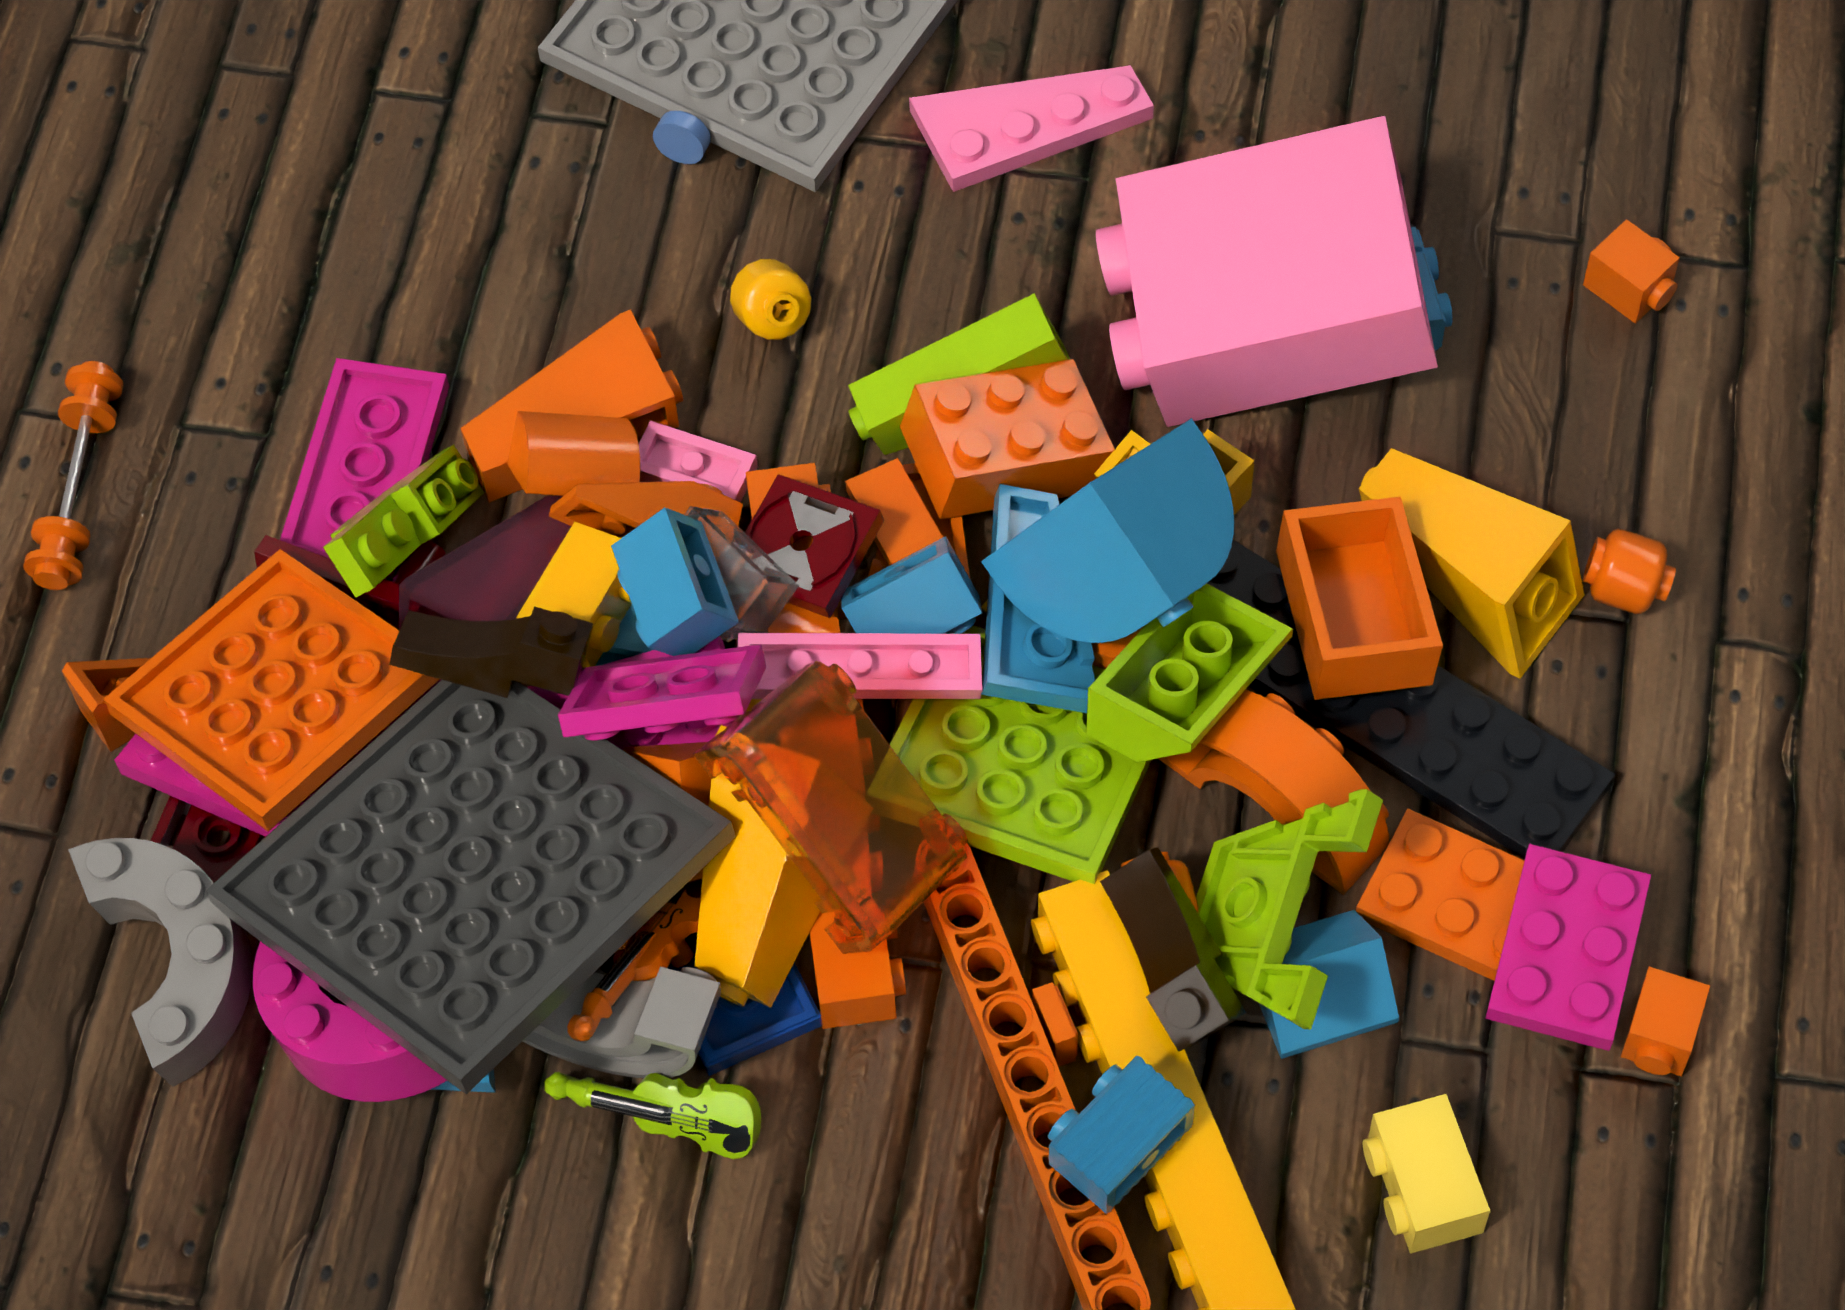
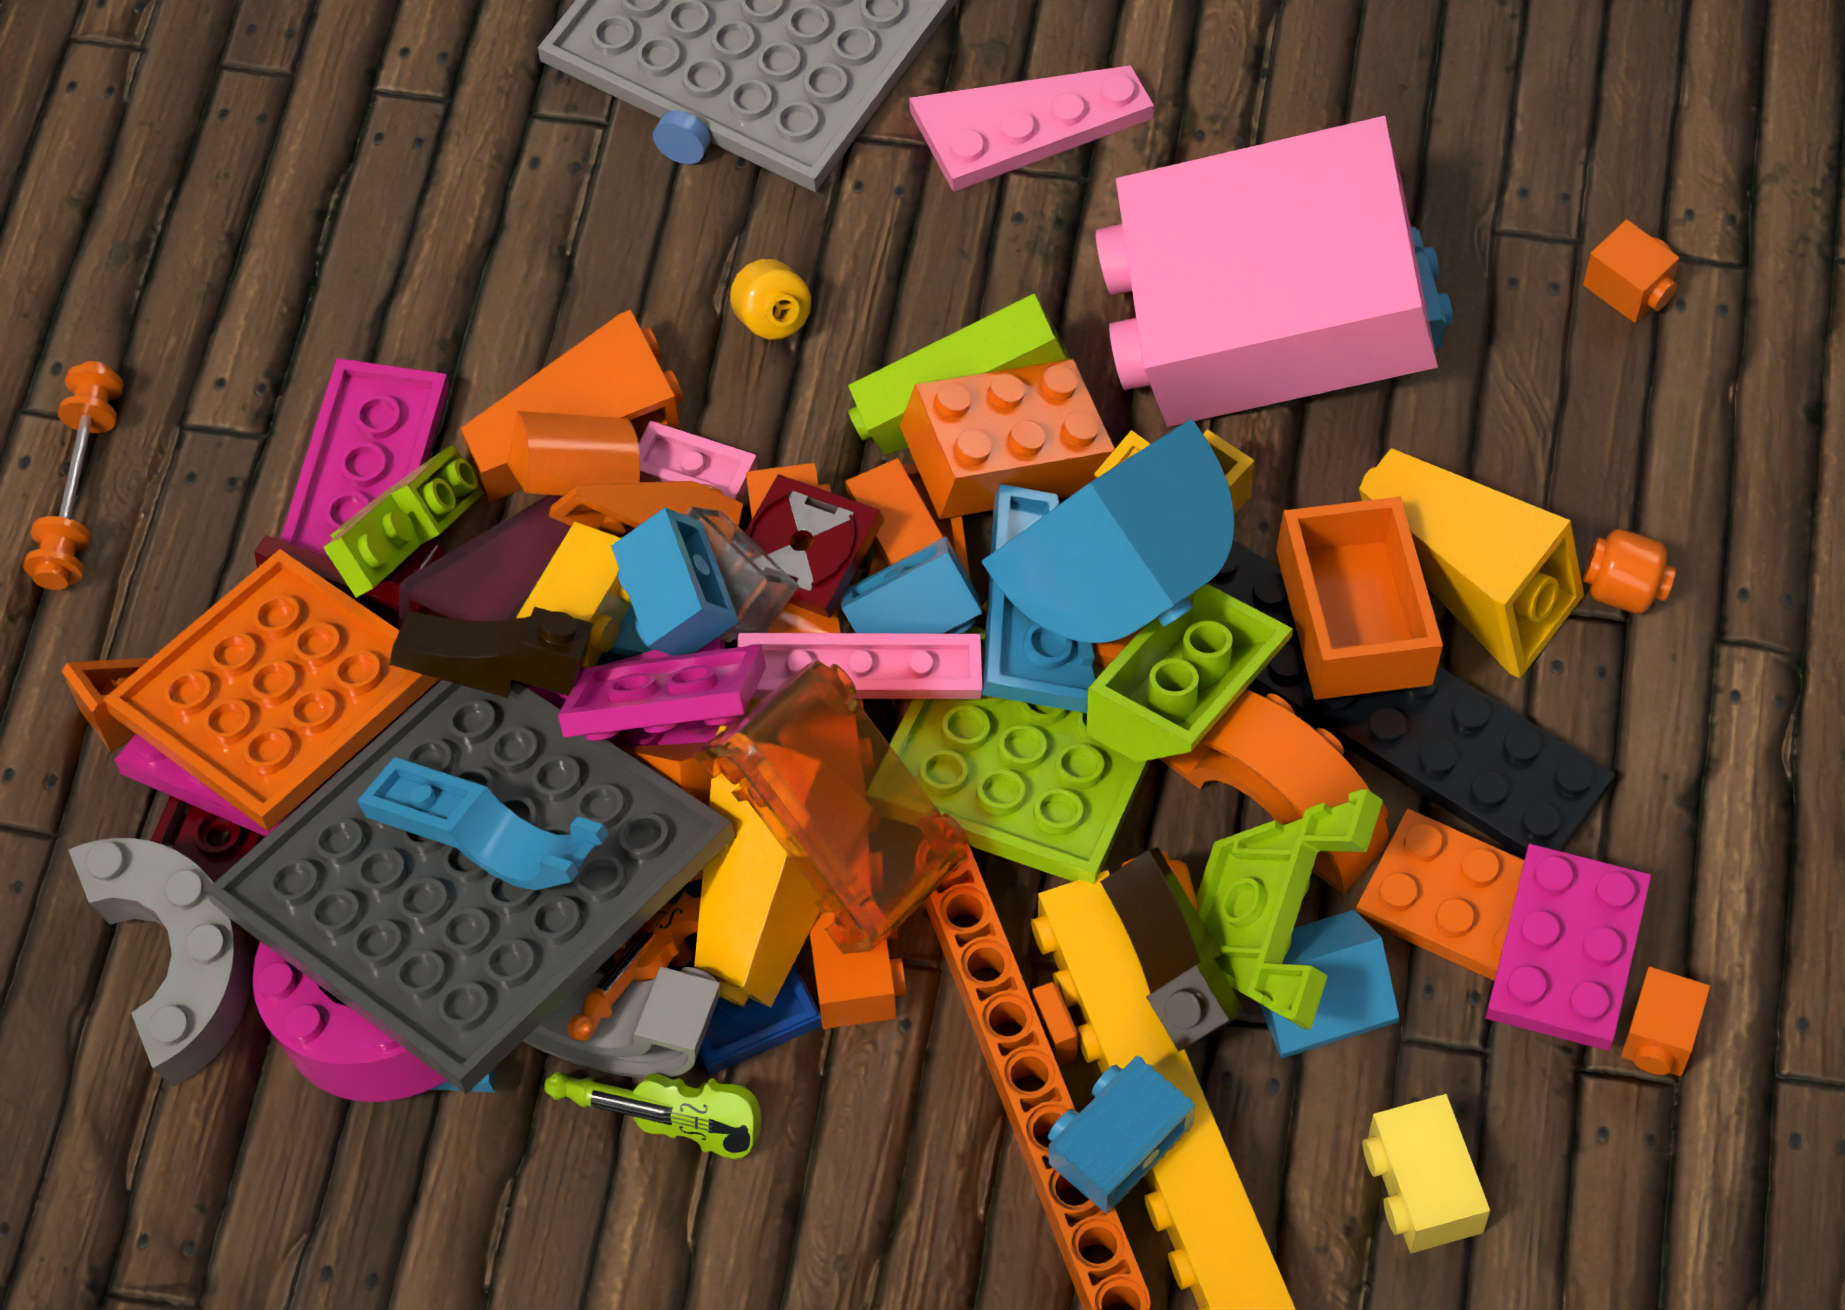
none -> dark azure piece [357,757,609,890]

